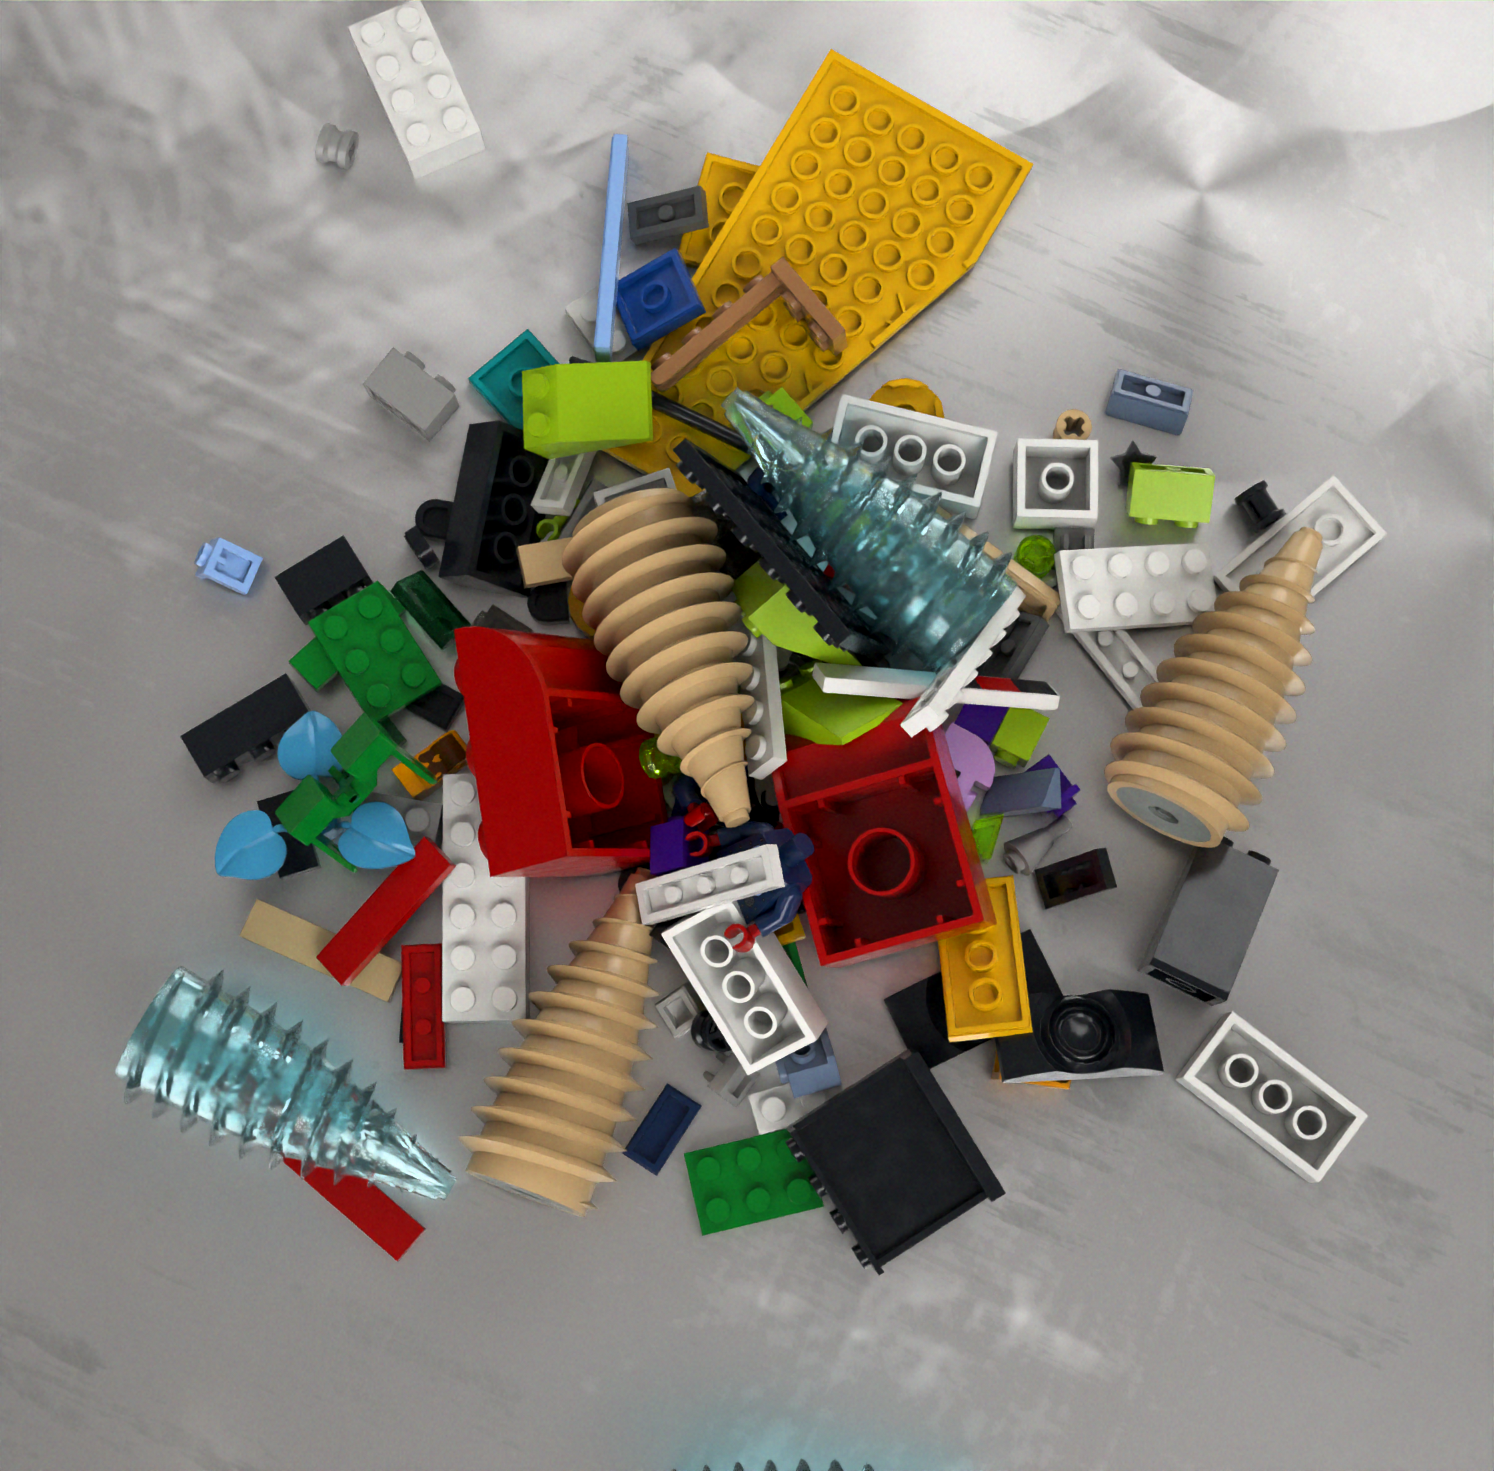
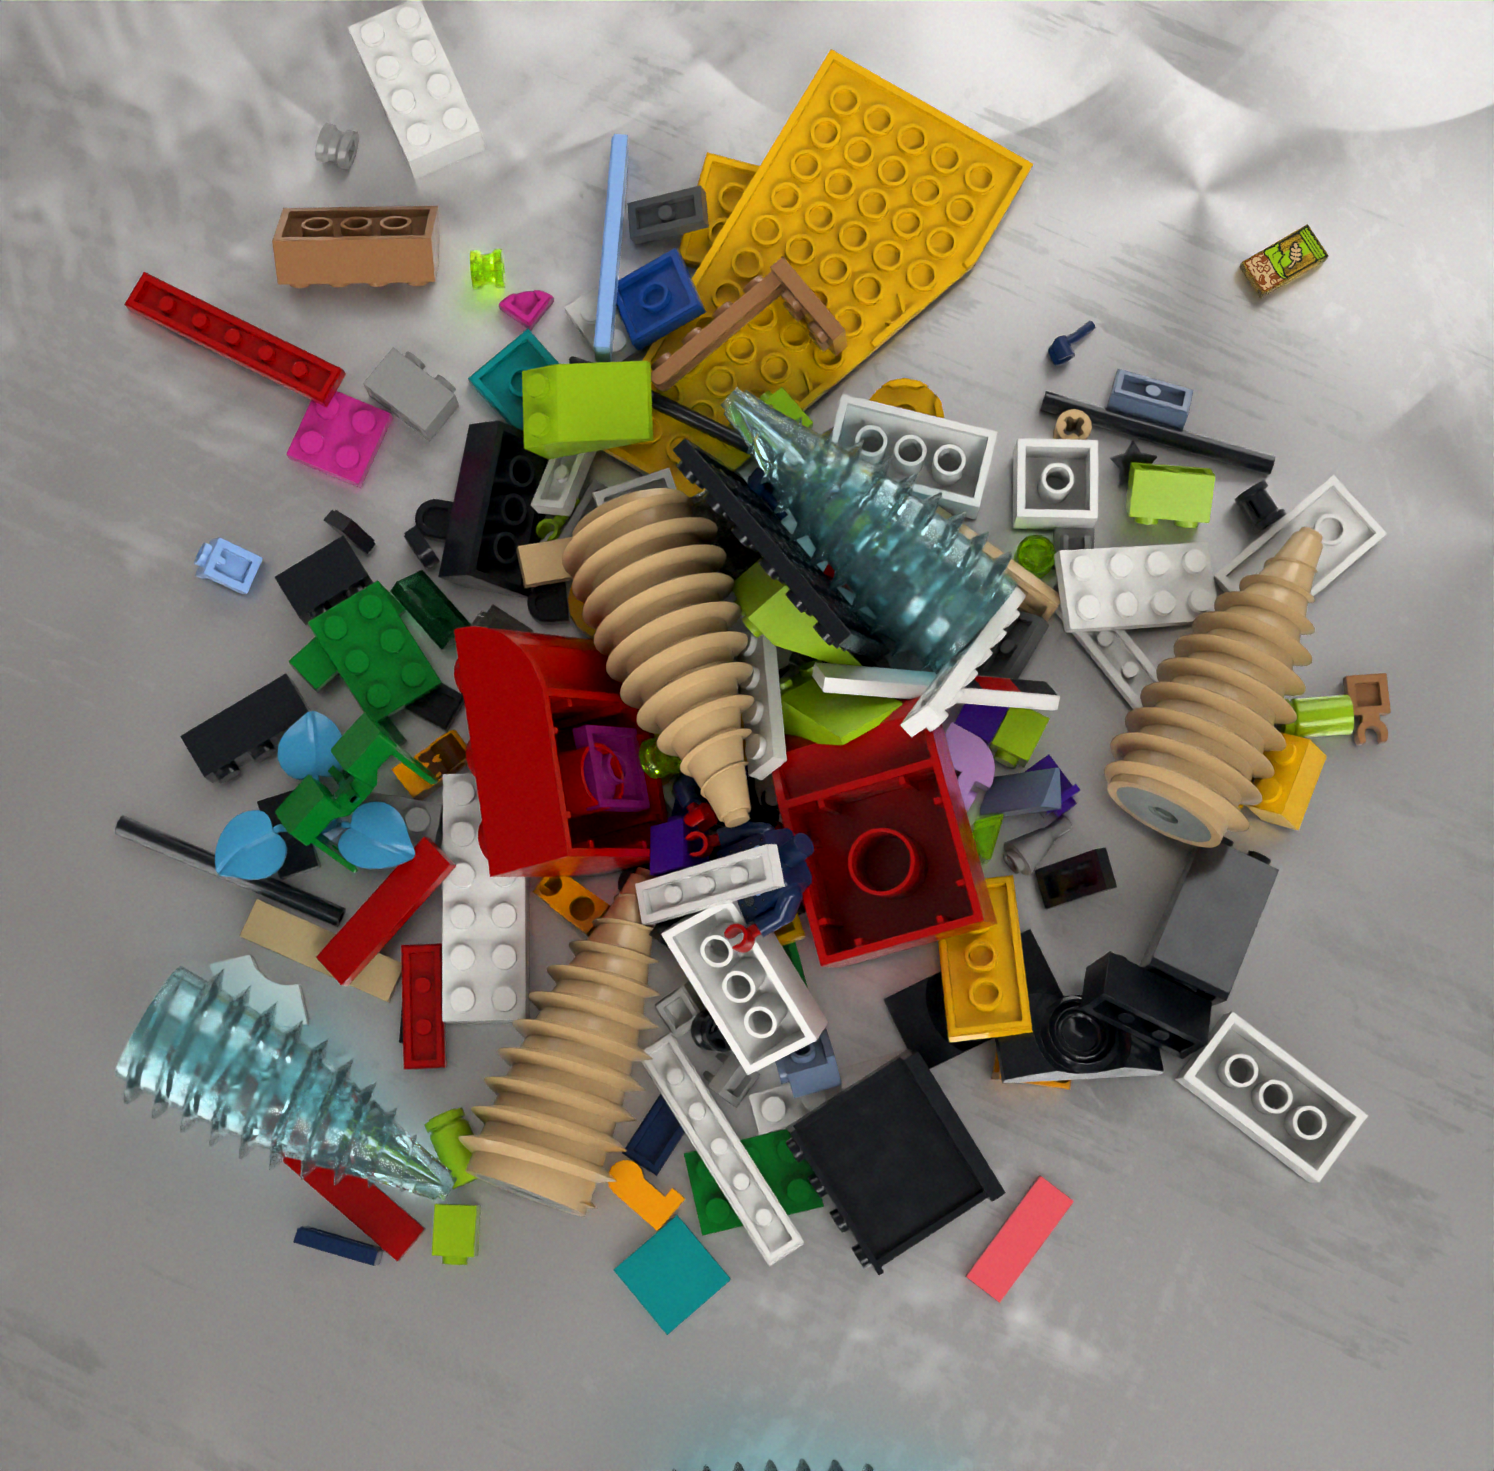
none -> black piece [115,815,346,927]
none -> red tile [124,272,346,408]
none -> white tile [210,954,309,1028]
none -> medium nougat slope [272,206,439,288]
none -> dark pink plate [286,391,393,488]
none -> dark blue tile [293,1226,384,1266]
none -> black tile [324,510,376,554]
none -> lime piece [424,1107,479,1190]
none -> lime brick [432,1204,481,1265]
none -> clear neon green wheel [470,249,506,290]
none -> dark pink tile [498,290,554,331]
none -> light orange leg [532,877,610,937]
none -> magenta tile [573,725,650,812]
none -> light orange leg [608,1160,686,1231]
none -> teal tile [614,1215,731,1335]
none -> white tile [641,1031,805,1267]
none -> coral tile [965,1176,1074,1303]
none -> black piece [1040,391,1276,475]
none -> dark blue hand [1048,321,1096,366]
none -> black brick [1080,951,1212,1059]
none -> yellow brick [1238,732,1327,831]
none -> tile [1239,224,1329,299]
none -> lime piece [1276,694,1354,738]
none -> medium nougat plate [1343,673,1391,746]

